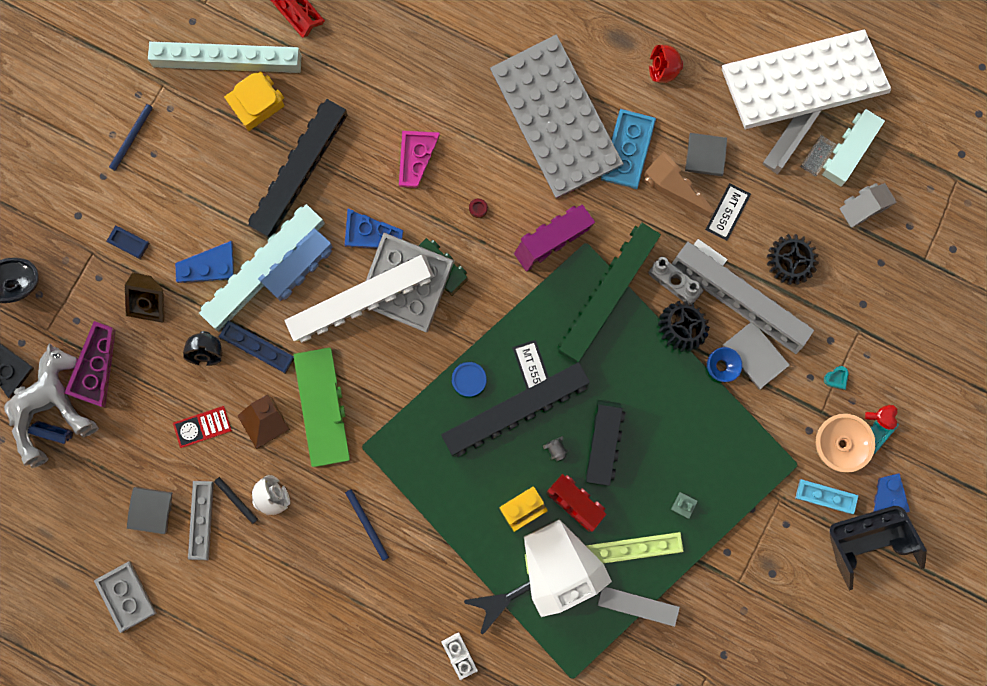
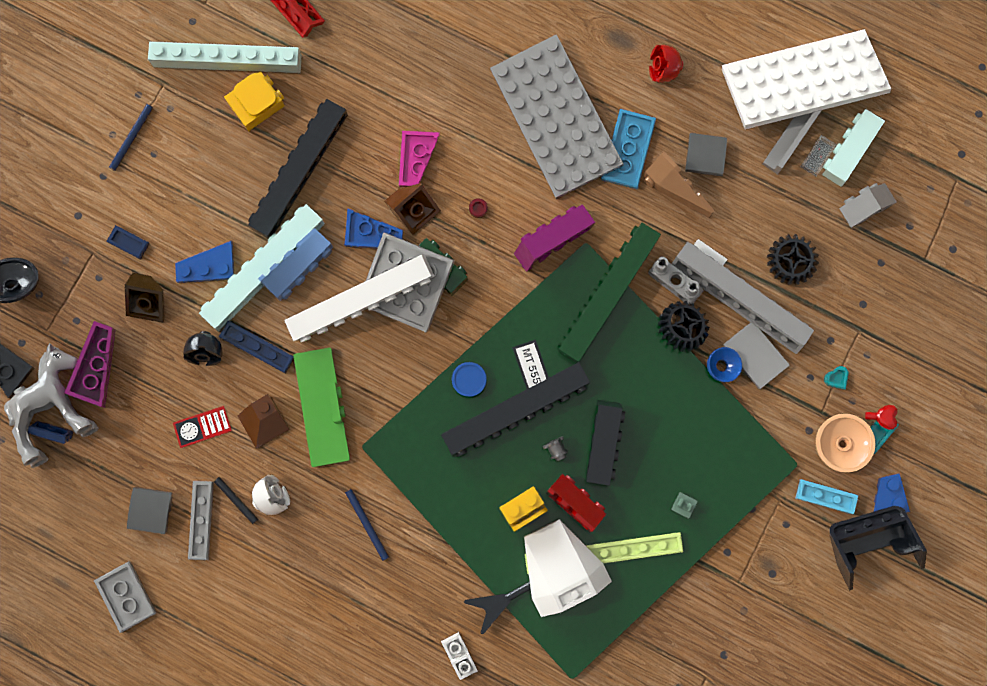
light grey tile [598,587,680,627] -> none
sticker [705,183,751,241] -> none
none -> reddish brown slope [384,183,441,235]

